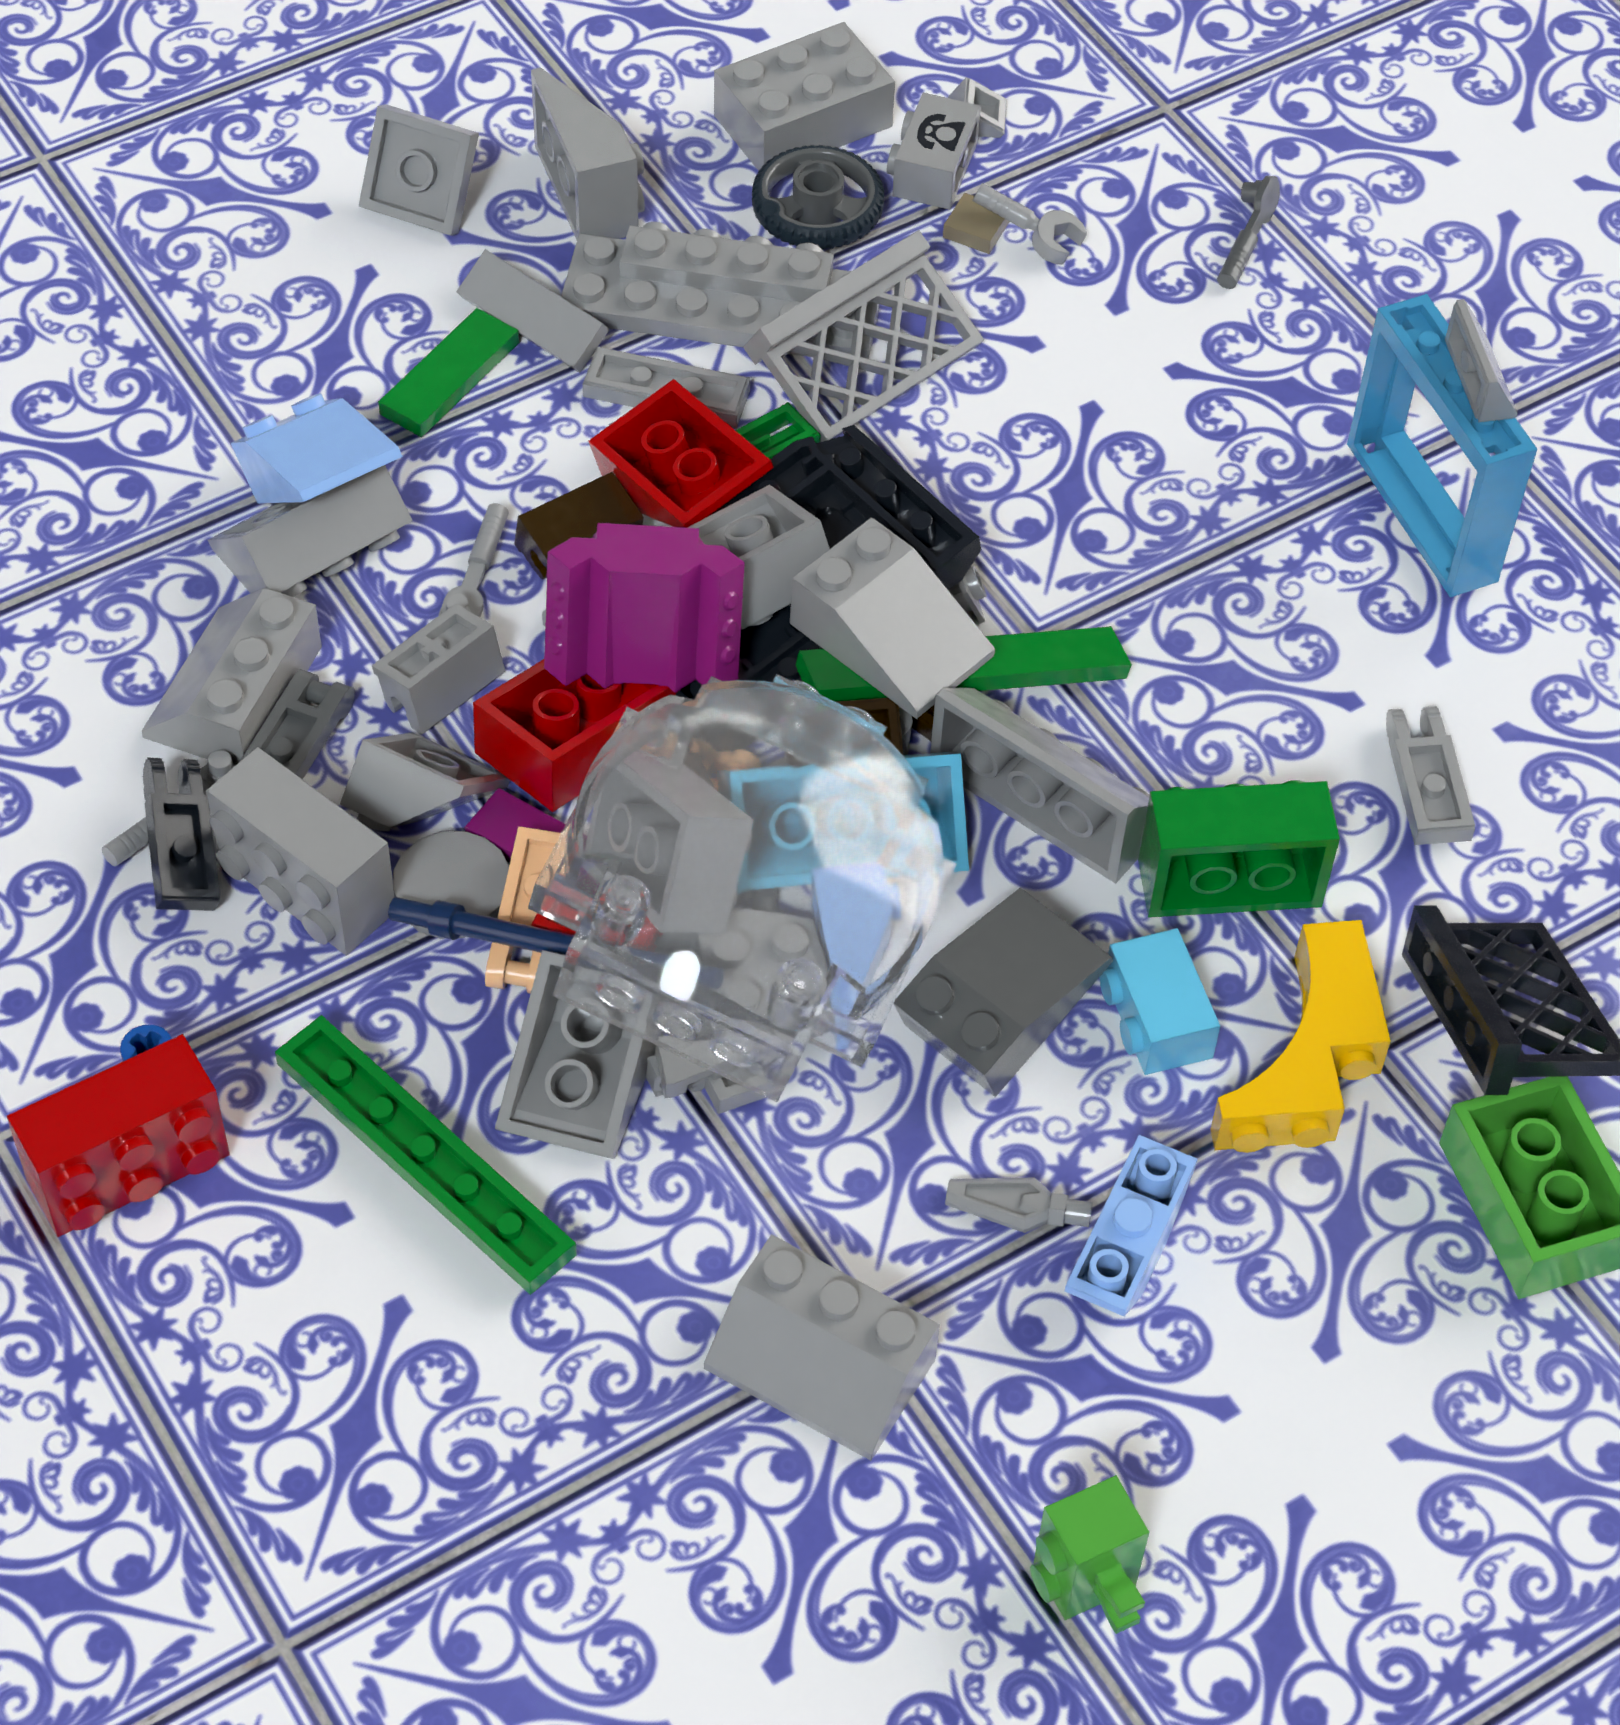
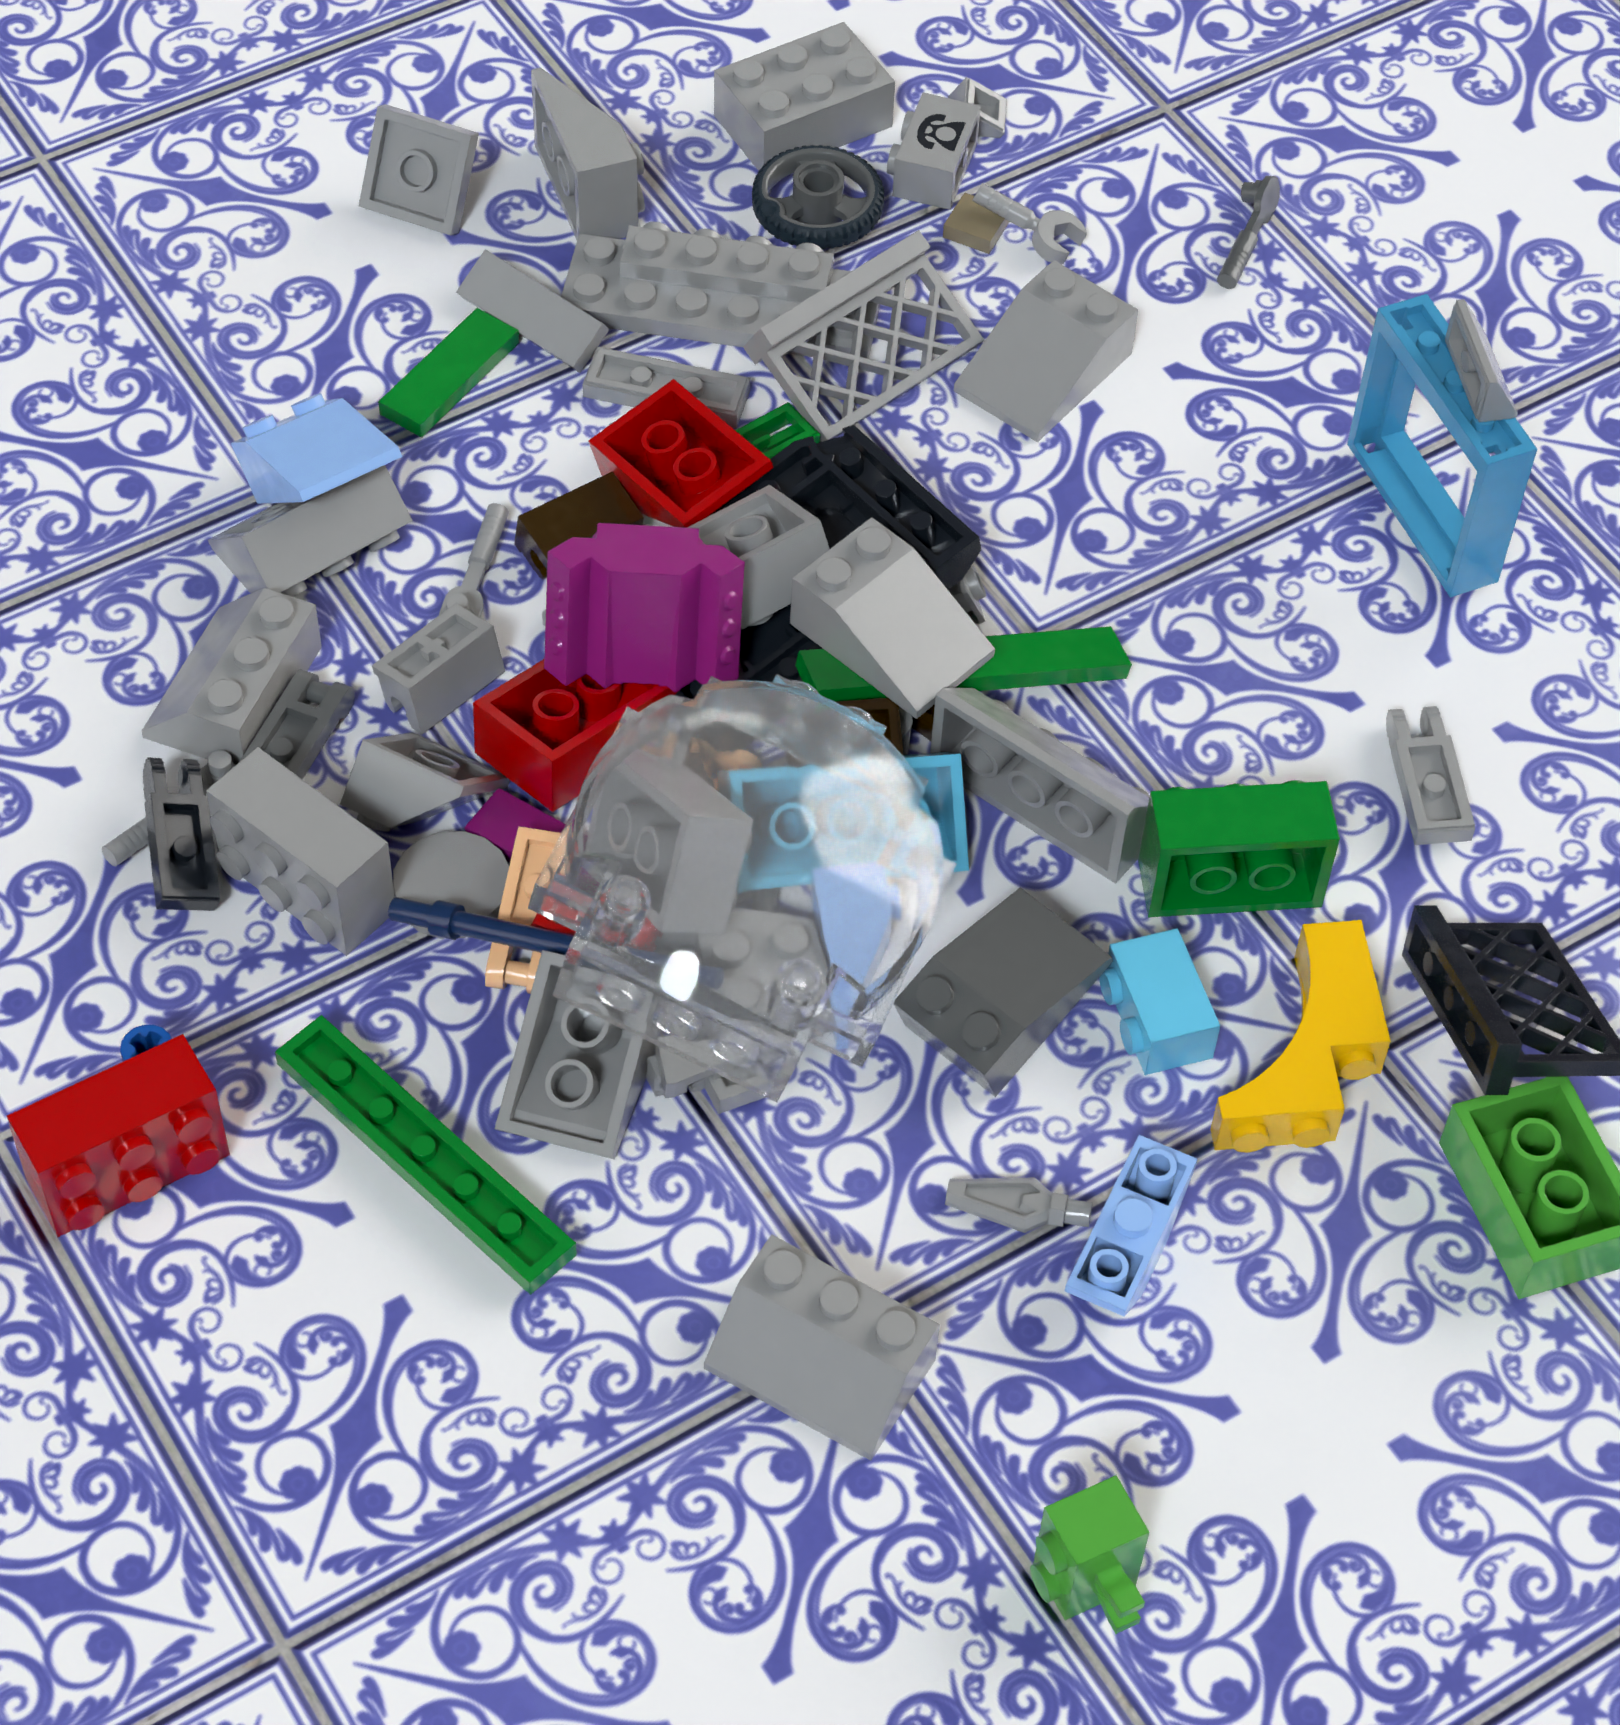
none -> light grey slope [954,260,1138,442]

